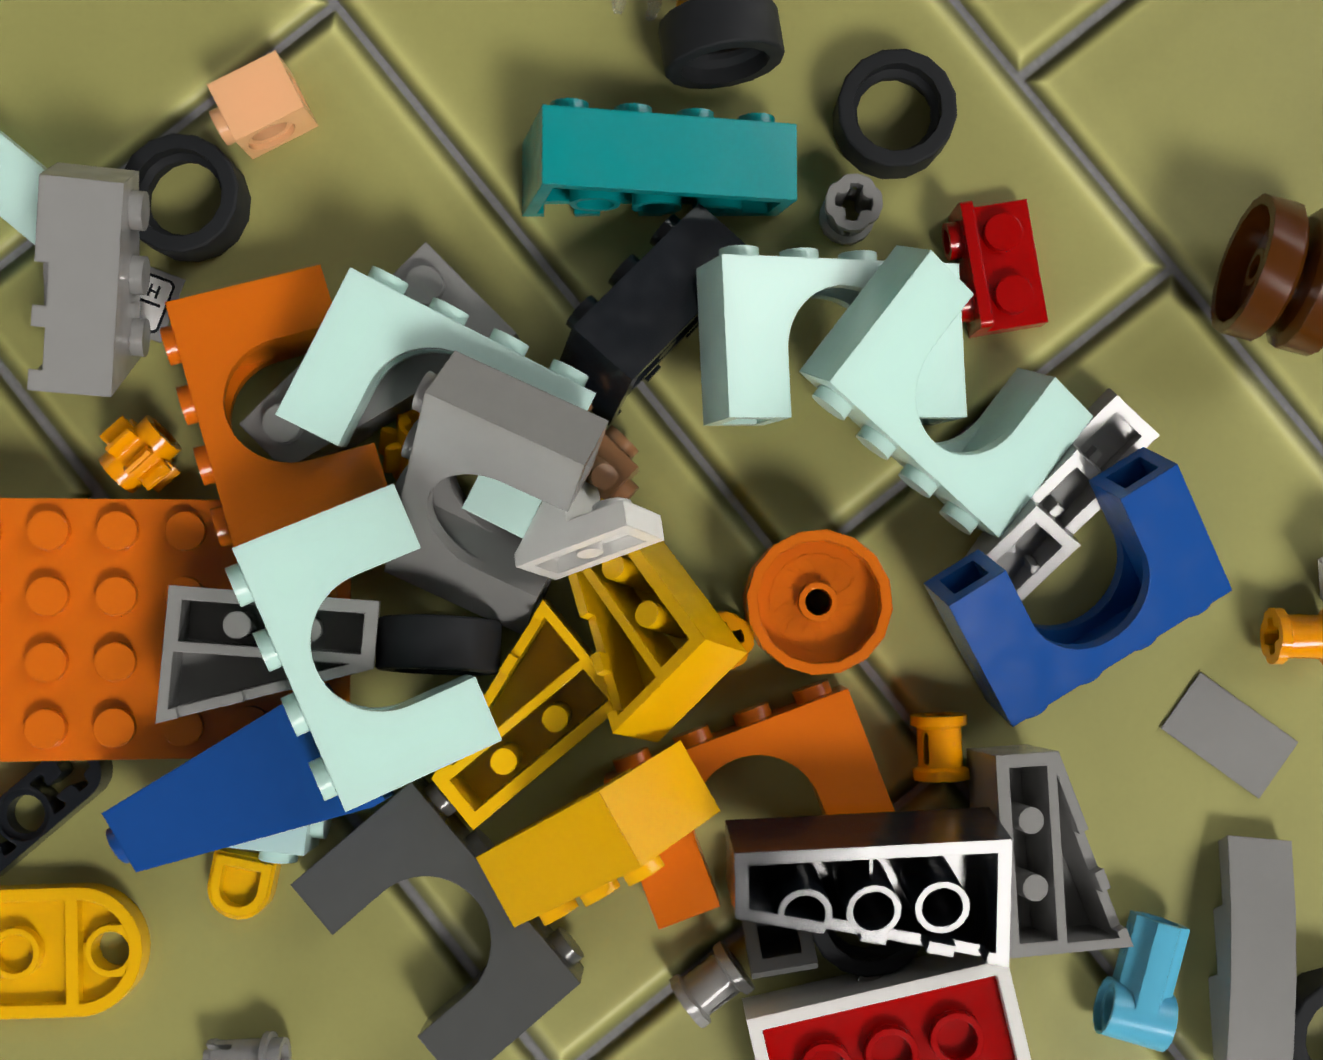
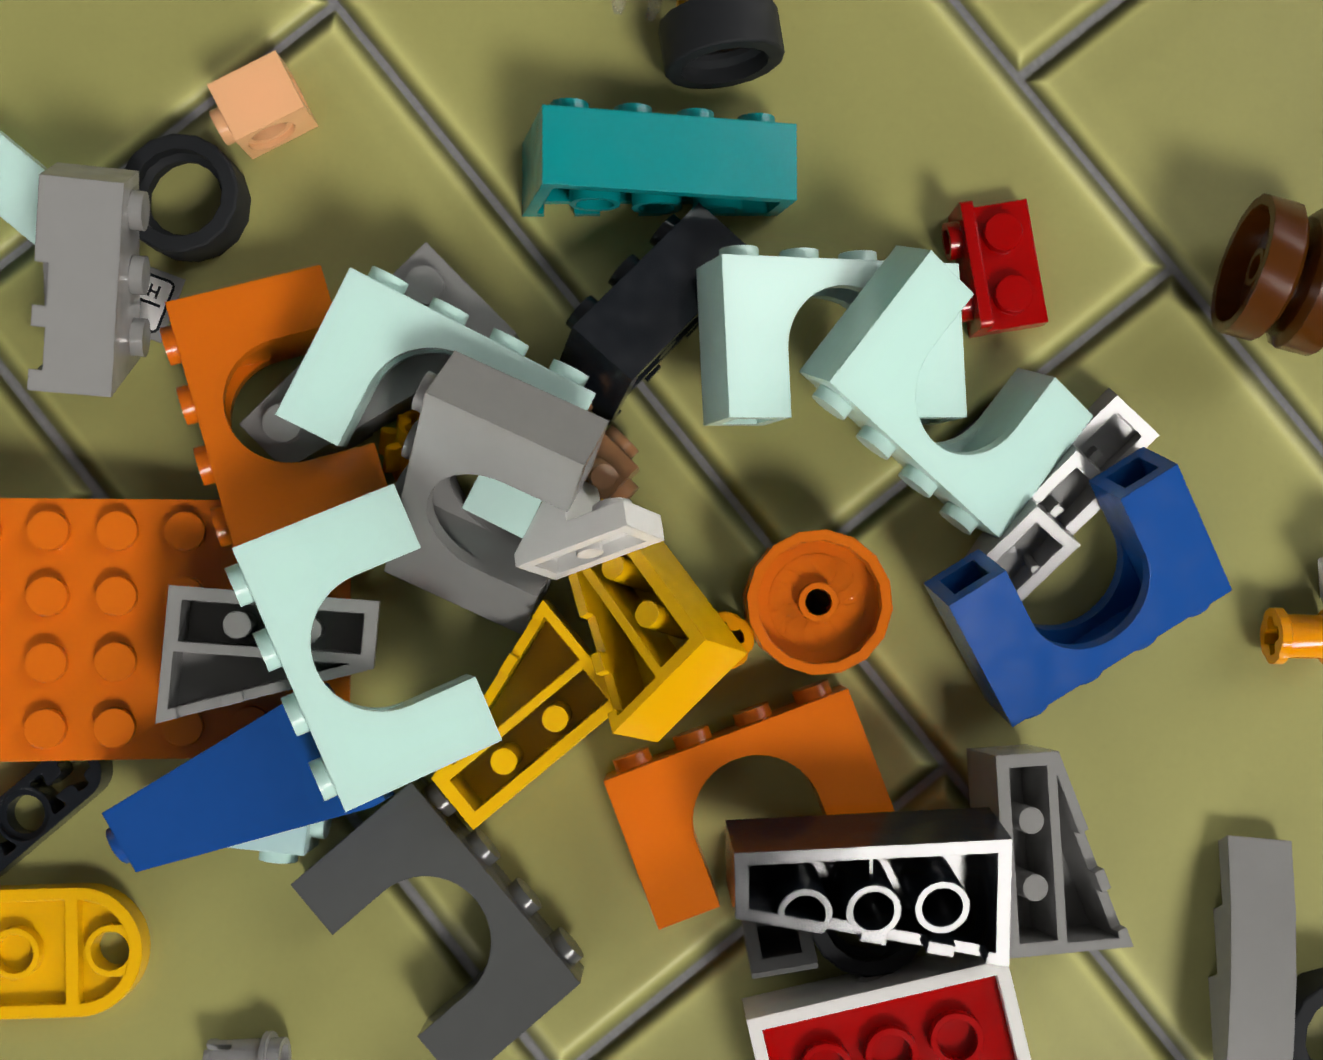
light orange gear [98,415,182,493] -> none
yellow tile [207,848,281,920] -> none
black tyre [375,614,502,676] -> none
yellow wedge [476,740,721,928] -> none
light grey bush [669,941,755,1028] -> none
light grey bush [819,173,883,245] -> none
black tyre [832,49,957,179] -> none
light orange bush [909,712,970,783] -> none
medium azure piece [1093,910,1190,1052] -> none
light grey sticker [1161,672,1298,799] -> none

